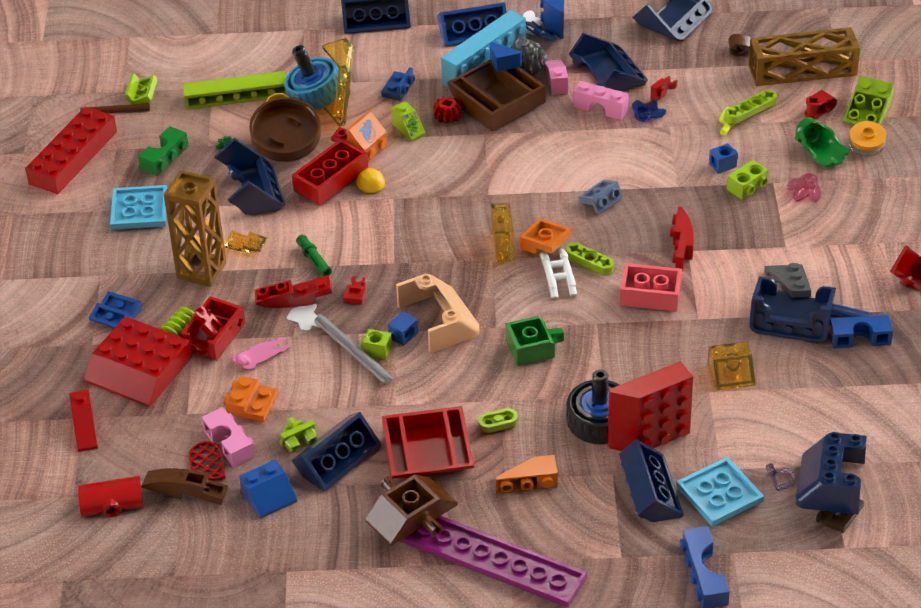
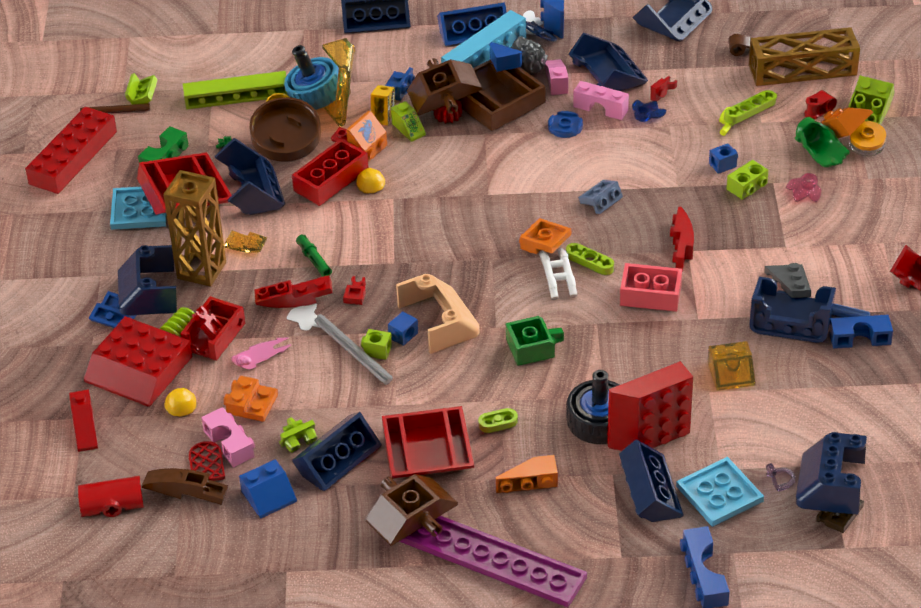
clear yellow panel [491,203,514,262] -> none
none -> dark blue windscreen [118,245,177,316]
none -> red slope [137,152,232,215]
none -> yellow piece [164,388,197,417]
none -> yellow torso [371,85,395,126]
none -> reddish brown slope [407,58,482,116]
none -> blue tile [548,111,583,138]
none -> orange slope [821,107,873,138]

